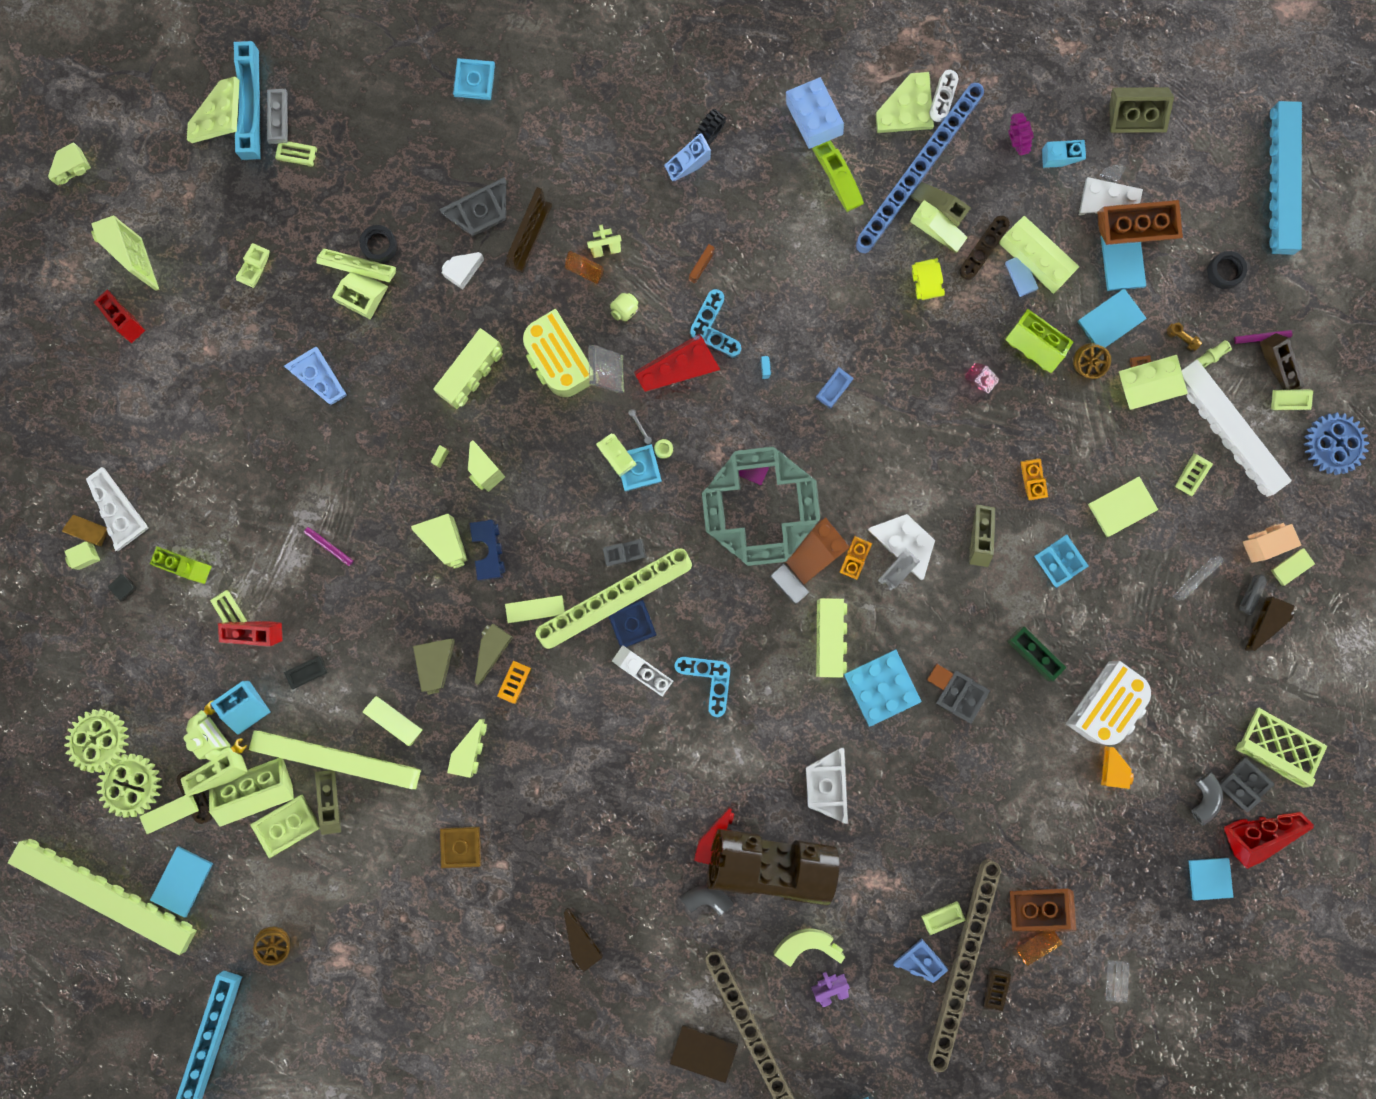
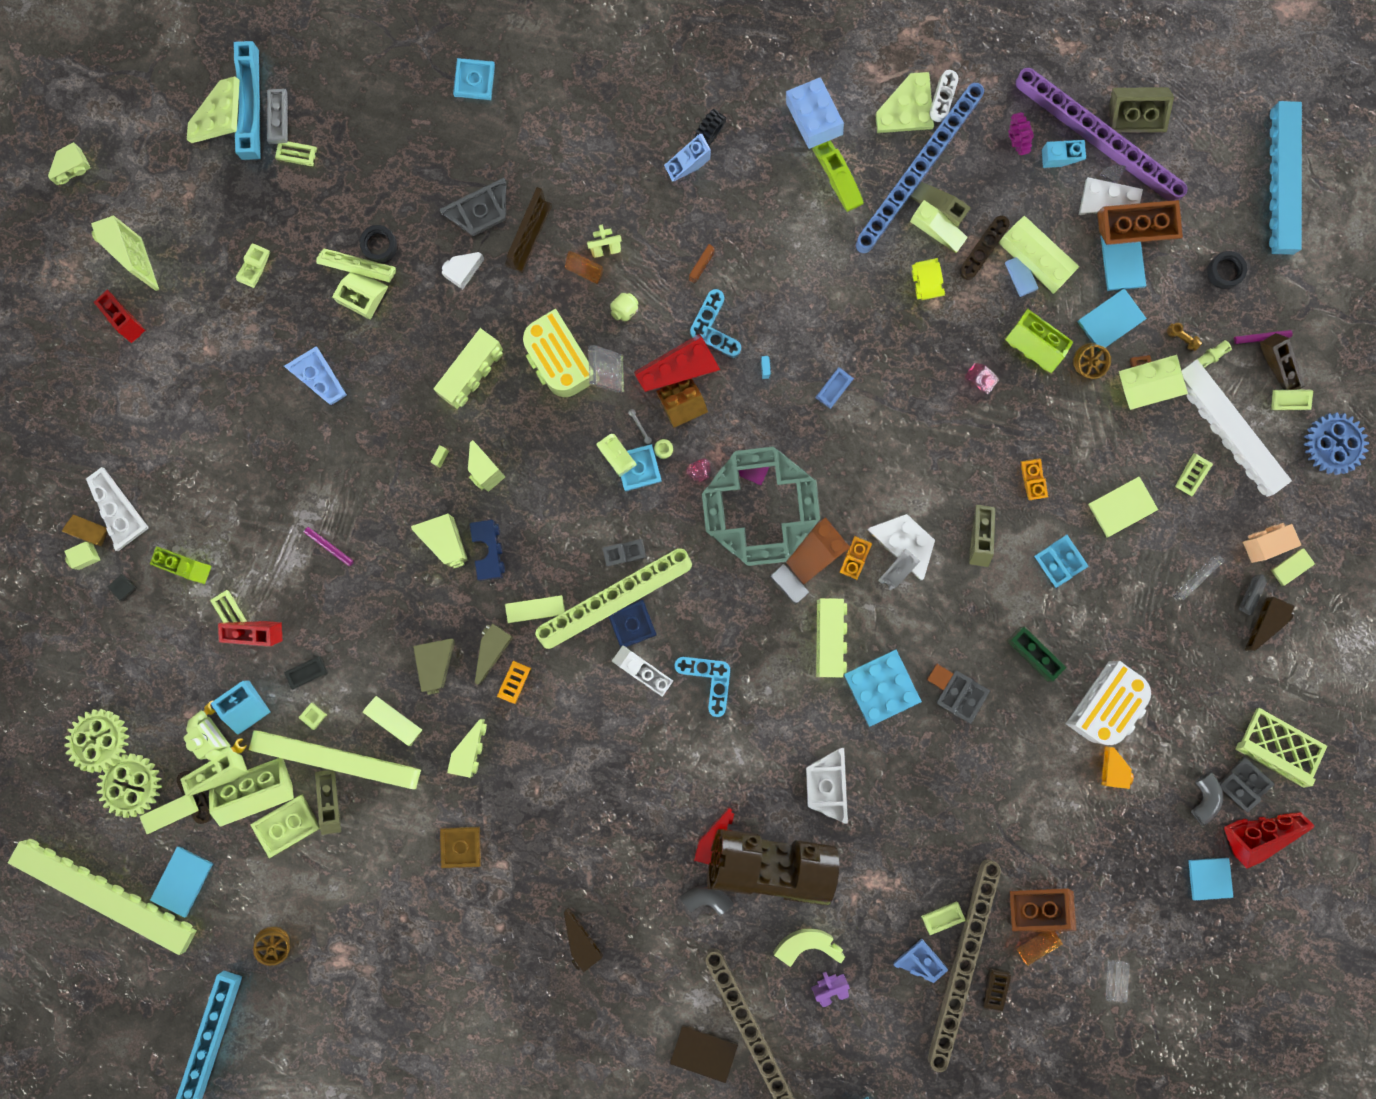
none -> yellowish green tile [299,703,327,730]
none -> pearl gold slope [656,378,708,428]
none -> clear pink cone [686,458,711,482]
none -> medium lavender beam [1016,68,1187,201]

